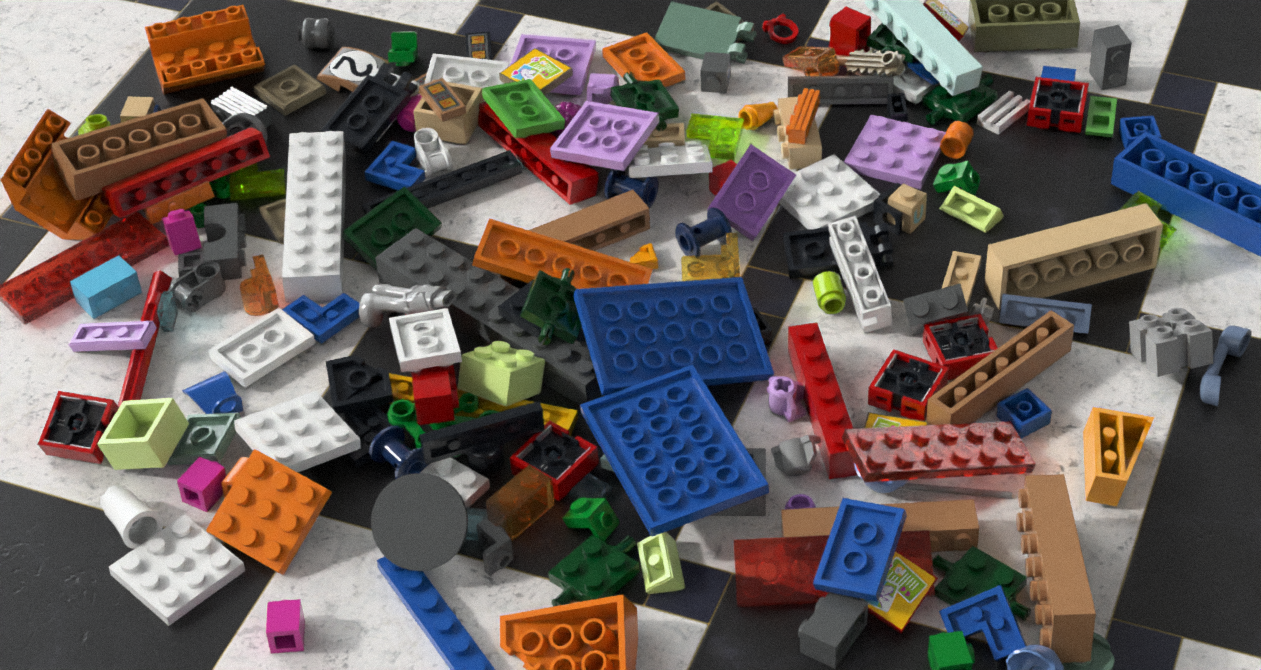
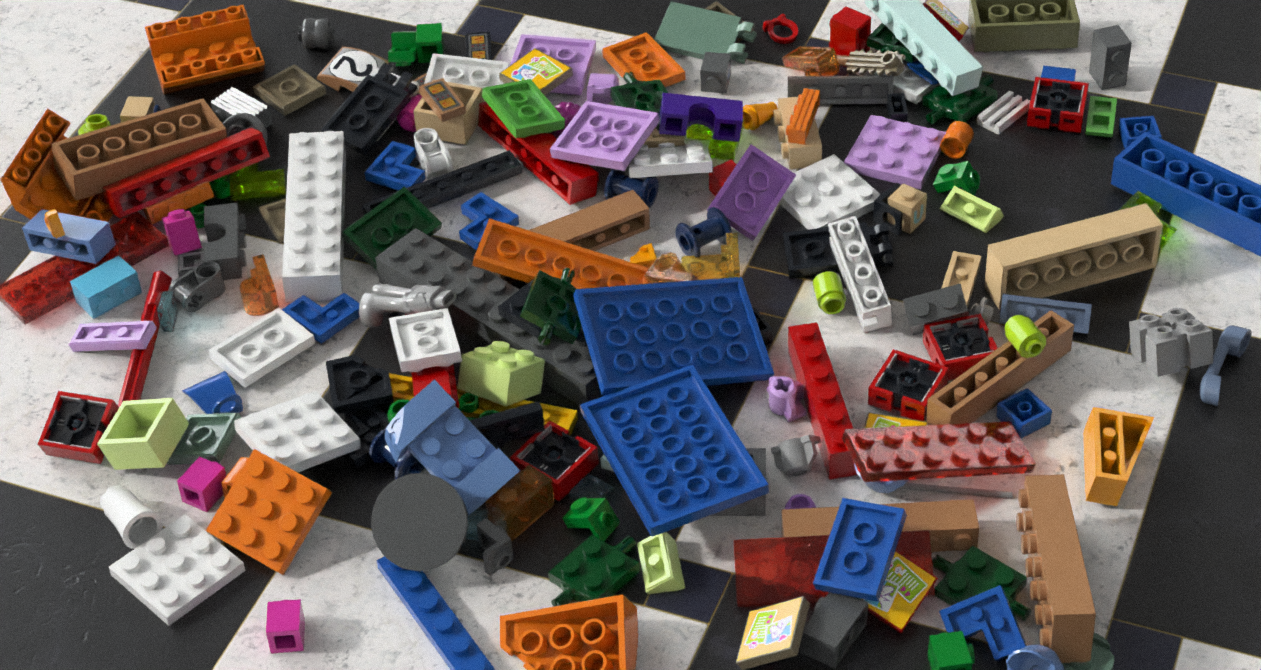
none -> medium blue brick [22,209,116,264]
none -> light orange tile [44,209,65,239]
none -> medium blue piece [385,379,520,516]
none -> green brick [416,23,444,63]
none -> blue plate [459,192,519,250]
none -> clear orange plate [644,252,699,284]
none -> dark purple arch [659,93,743,142]
none -> tile [736,596,810,670]
none -> lime brick [1004,315,1046,358]

